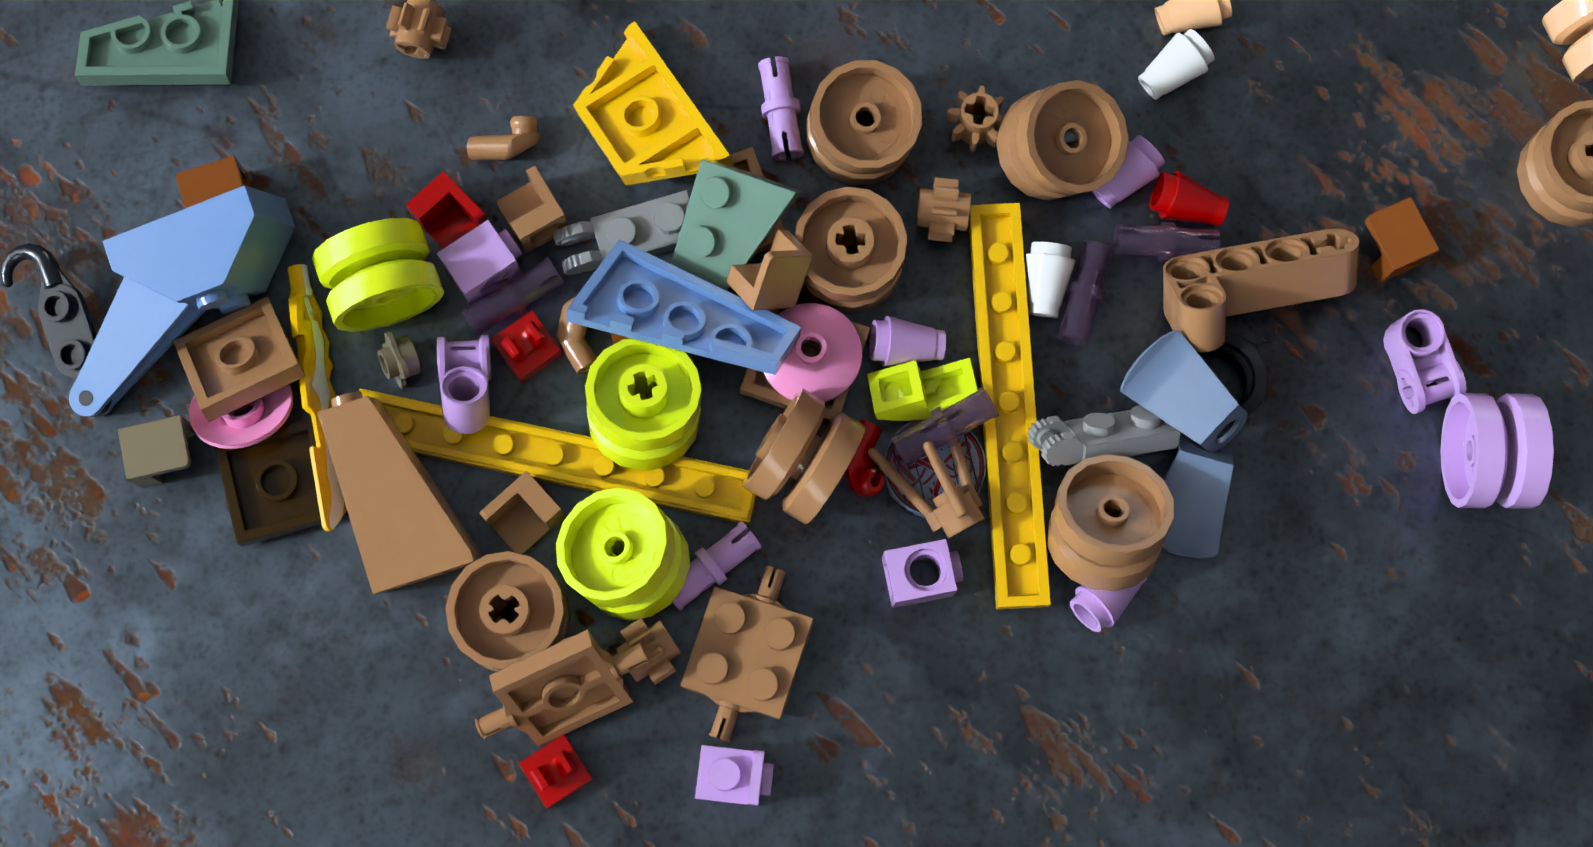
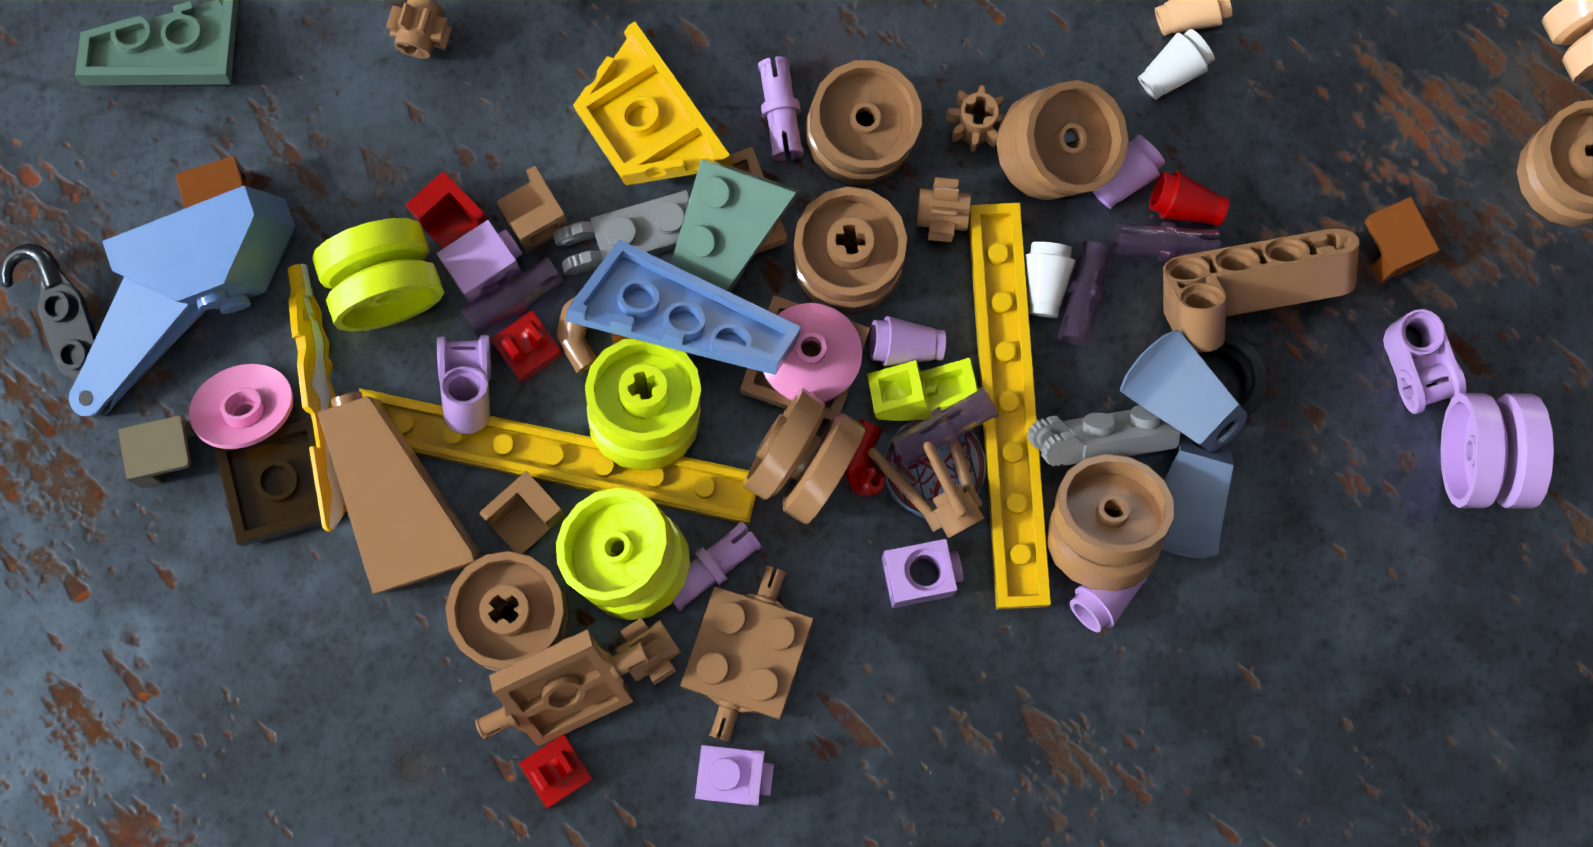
medium nougat plate [173,297,305,422] -> none
dark tan plate [378,332,421,389] -> none
medium nougat arm [467,115,541,161] -> none
medium nougat panel [727,229,813,311] -> none

